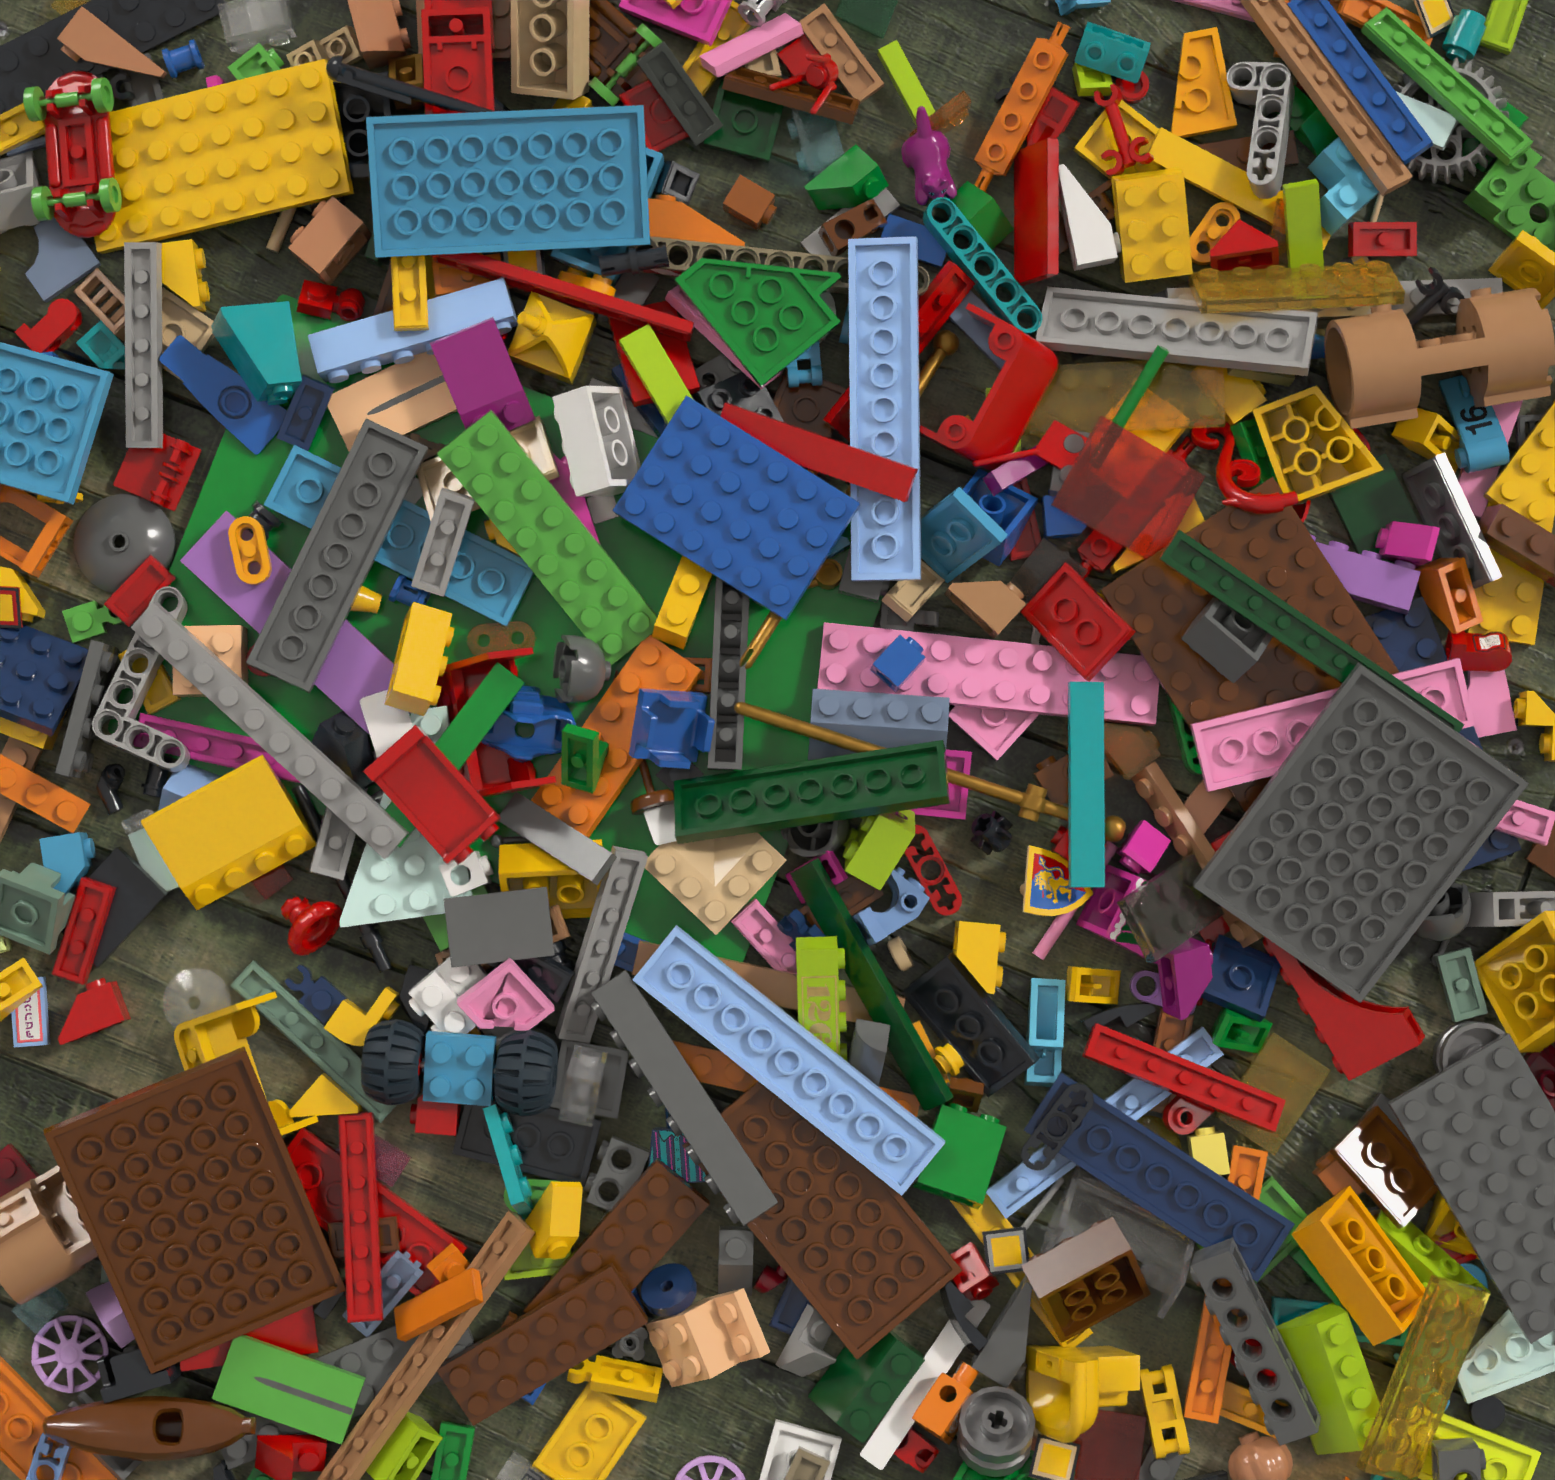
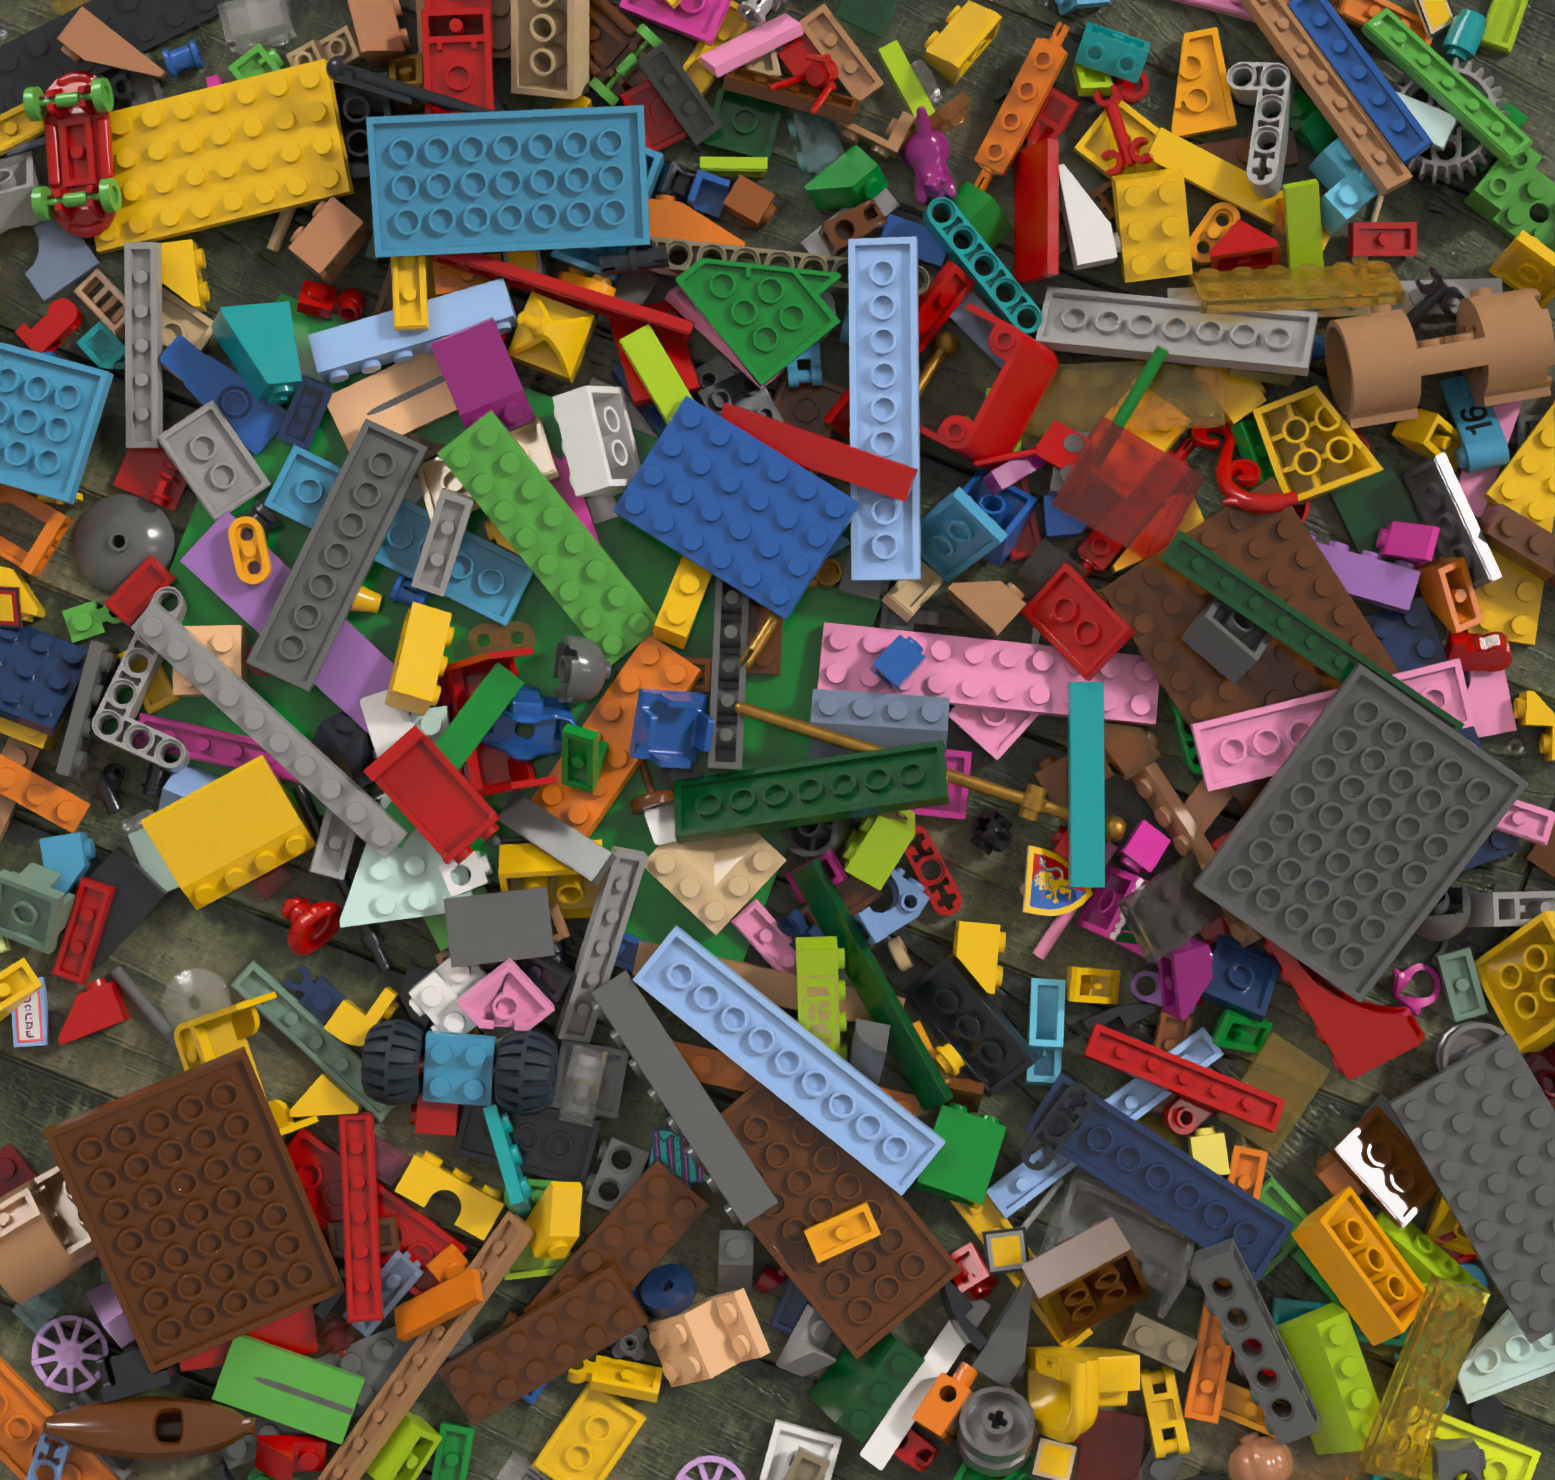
none -> dark grey bar [110,966,180,1058]
none -> light grey tile [156,400,271,522]
none -> clear red wheel [317,1317,355,1358]
none -> yellow arch [395,1151,505,1241]
none -> blue panel [687,169,731,220]
none -> lime tile [700,157,768,178]
none -> reddish brown plate [746,605,783,675]
none -> light orange plate [803,1202,881,1263]
none -> medium nougat bracket [836,111,915,160]
none -> clear tile [910,59,942,105]
none -> yellow slope [924,0,1002,85]
none -> dark tan brick [1117,1307,1199,1373]
none -> dark pink piece [1391,963,1441,1017]

